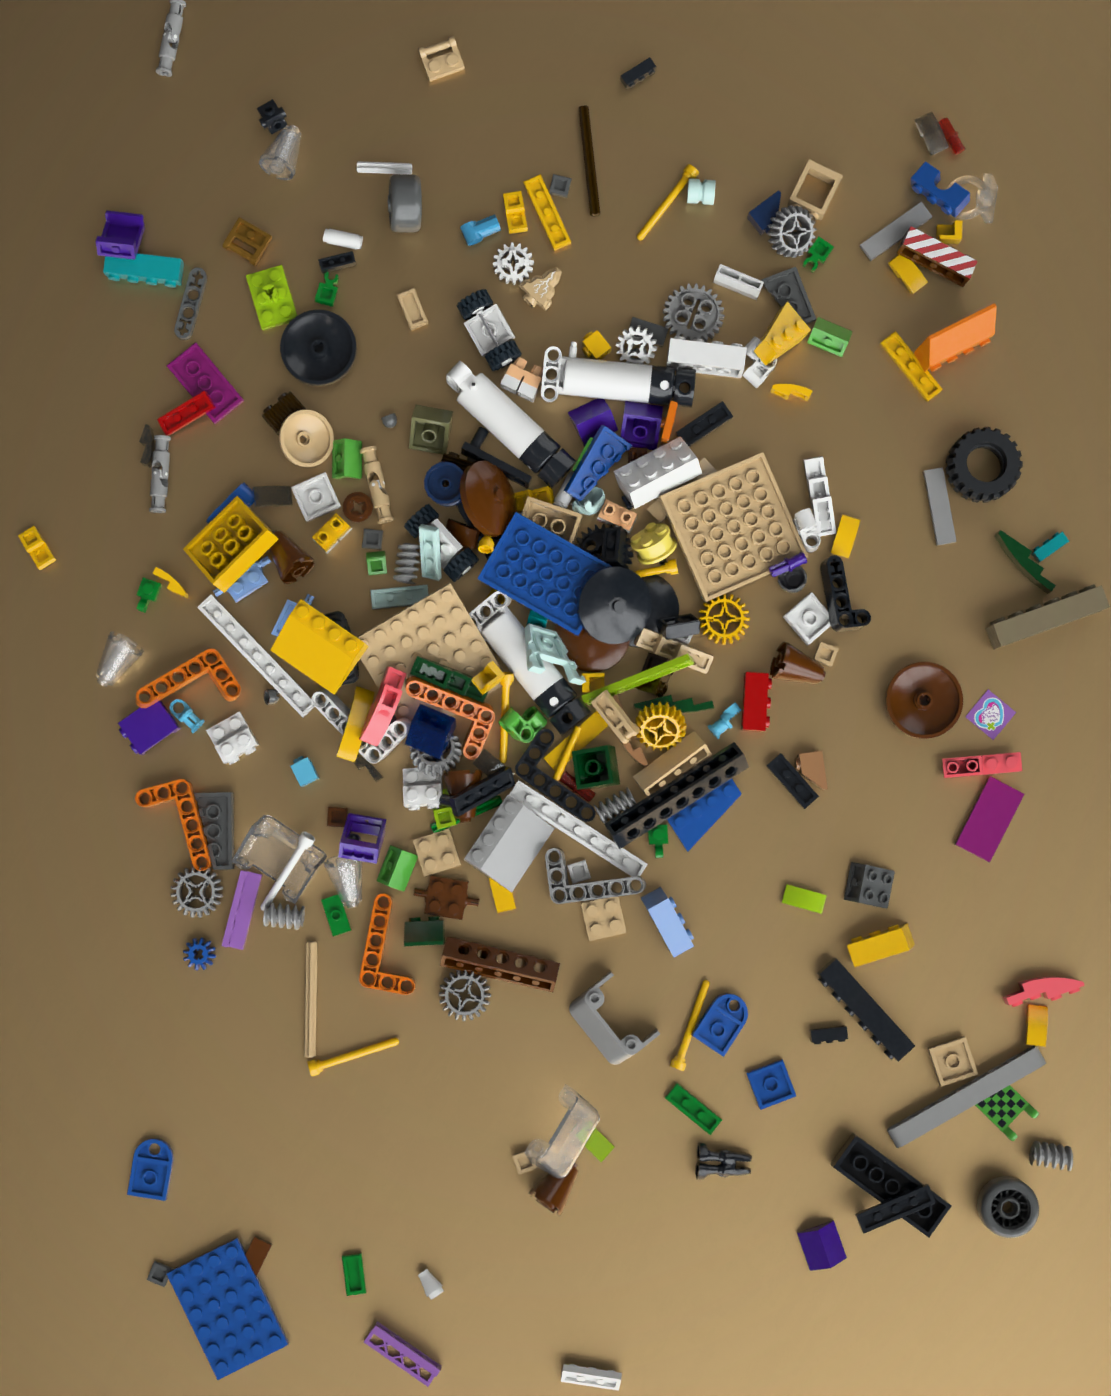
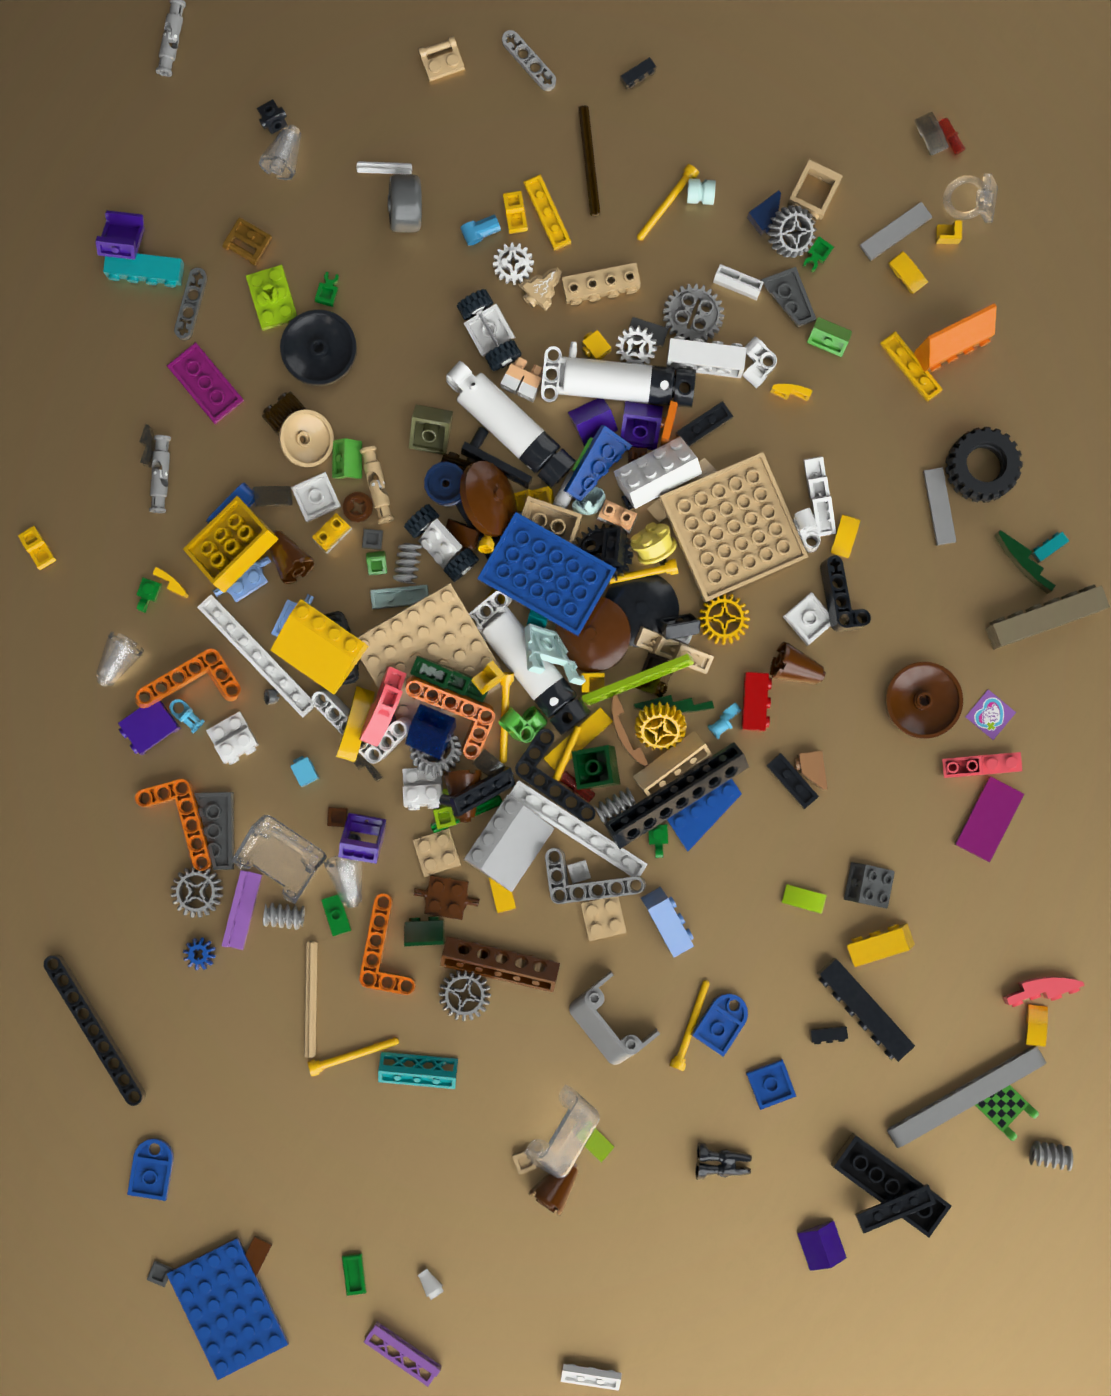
red plate [157,390,216,436] -> none
white piece [260,831,315,911] -> none
black piece [318,251,356,274] -> none
white piece [323,229,363,250] -> none
bright green panel [376,845,418,891] -> none
dark grey hinge [381,413,397,428] -> none
tan tile [397,288,429,331] -> none
light aqua tile [419,524,442,581] -> none
dark grey tile [549,174,572,198] -> none
black dish [576,566,652,644] -> none
tan plate [591,690,640,744] -> none
green tile [665,1082,722,1135] -> none
yellow wedge [754,301,811,365] -> none
dark purple axle [769,552,807,577] -> none
dark grey hair [778,566,807,593] -> none
tan plate [813,642,838,667] -> none
brick [896,226,978,287] -> none
blue arch [911,161,970,218] -> none
tan plate [928,1037,978,1087] -> none
dark grey wheel [977,1176,1039,1238] -> none
none -> black beam [44,955,146,1106]
none -> teal fence [378,1052,458,1089]
none -> light grey beam [502,30,556,91]
none -> tan brick [562,263,641,305]

